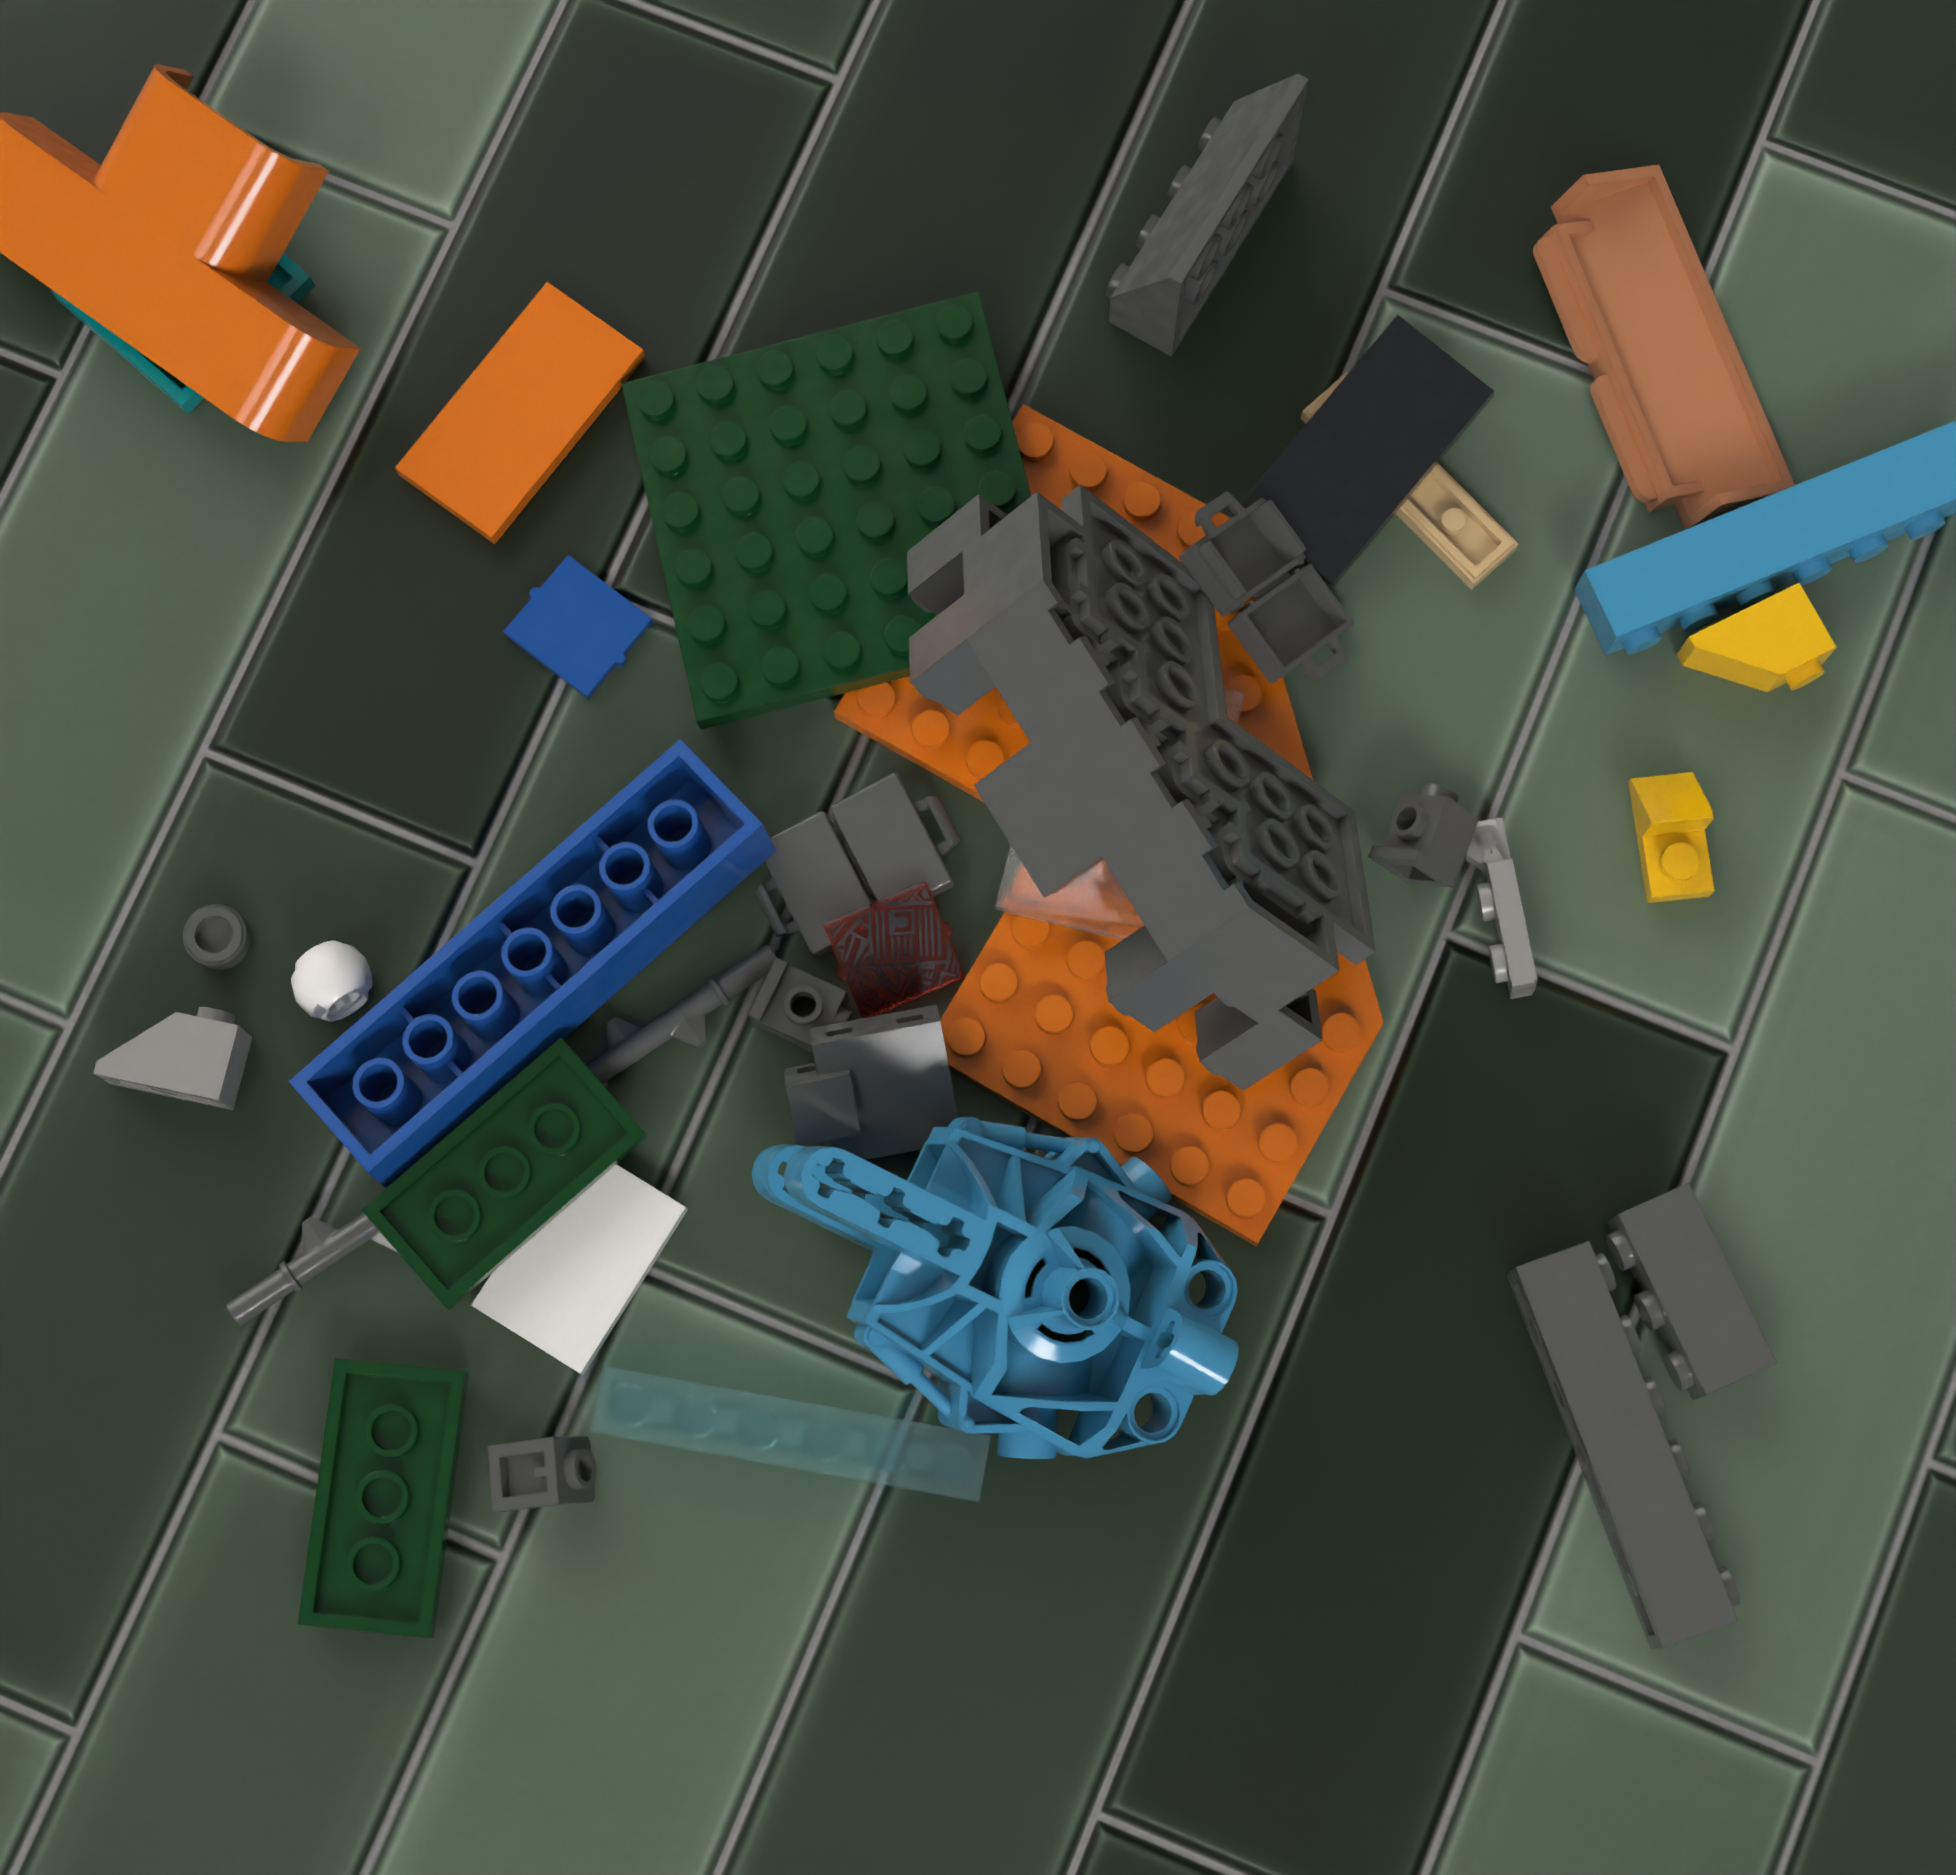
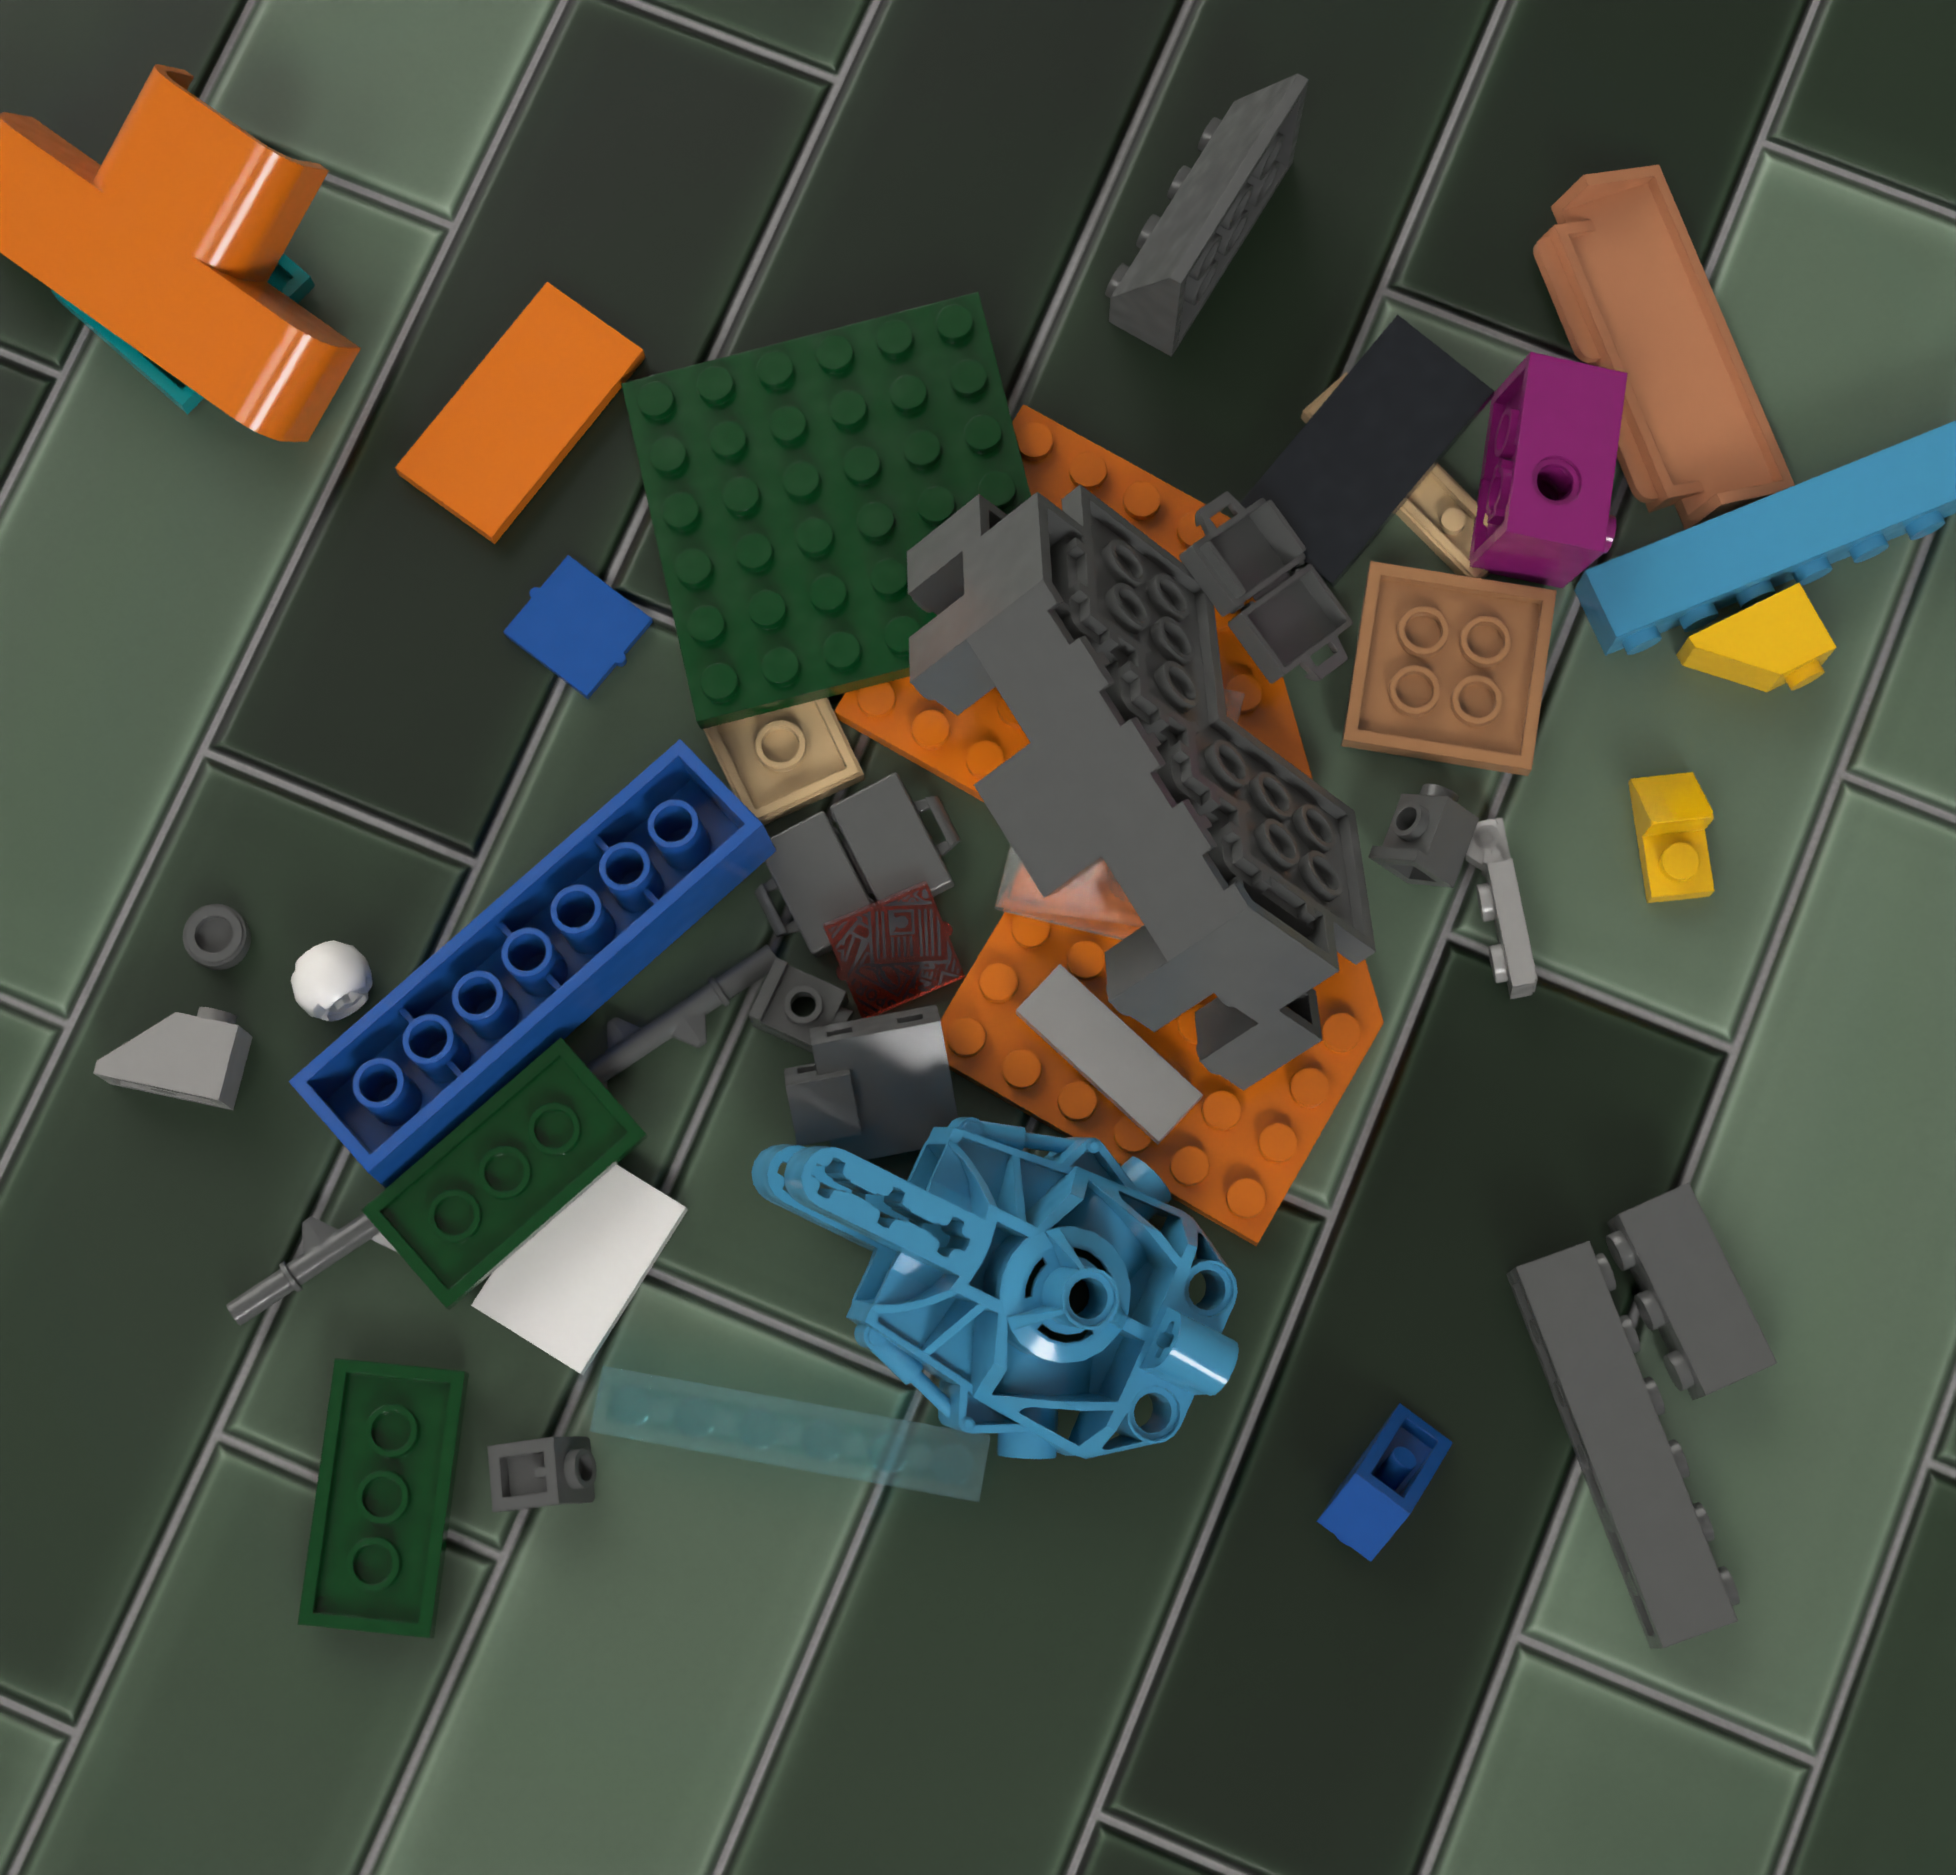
none -> tan tile [703,698,865,825]
none -> light grey tile [1016,964,1203,1145]
none -> blue slope [1317,1403,1453,1562]
none -> medium nougat plate [1341,561,1557,776]
none -> magenta piece [1469,352,1628,589]

